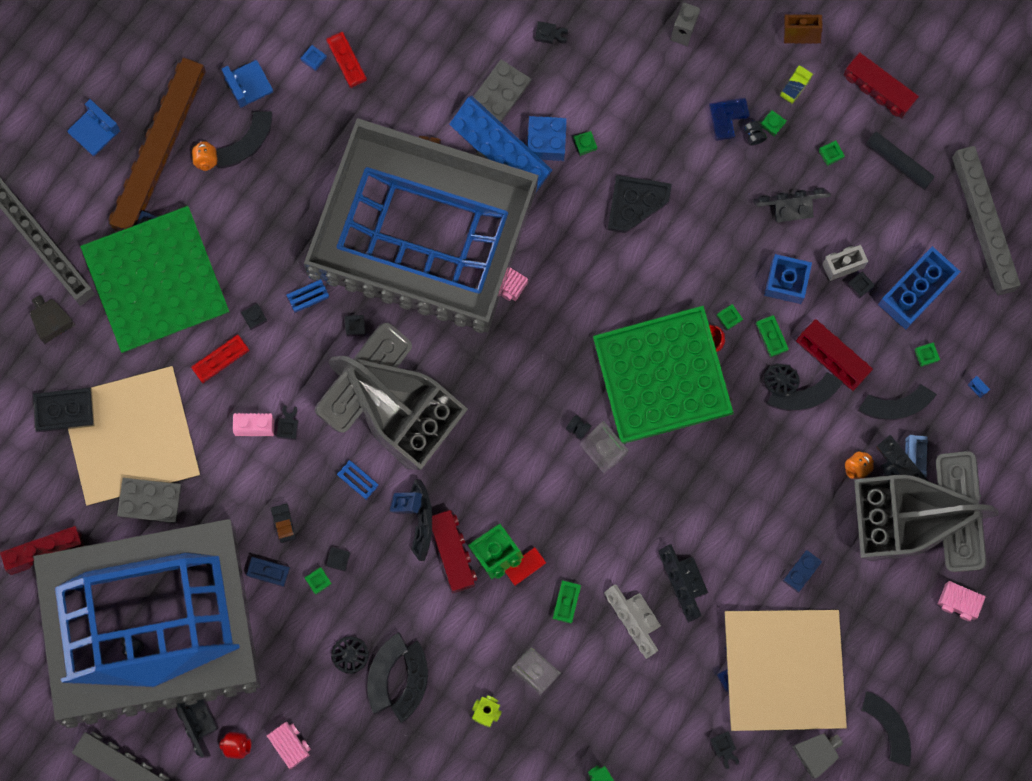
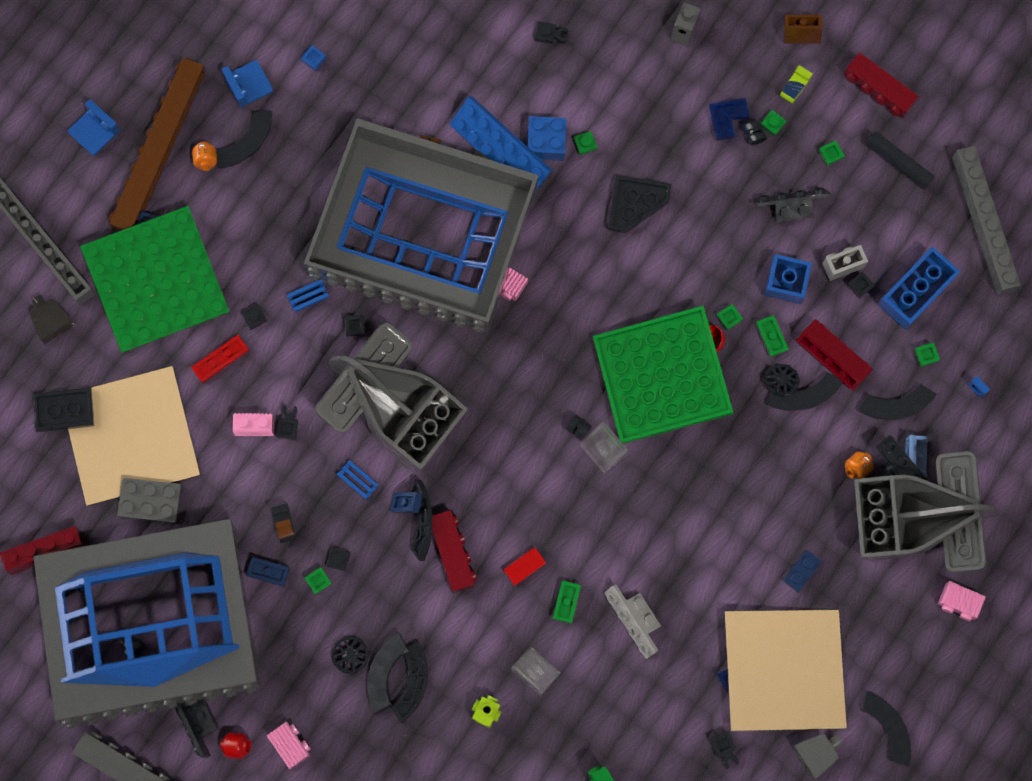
red tile [326,32,367,88] -> none
green plate [468,524,524,580] -> none
dark grey plate [473,59,531,122] -> none
black bracket [658,544,708,623] -> none

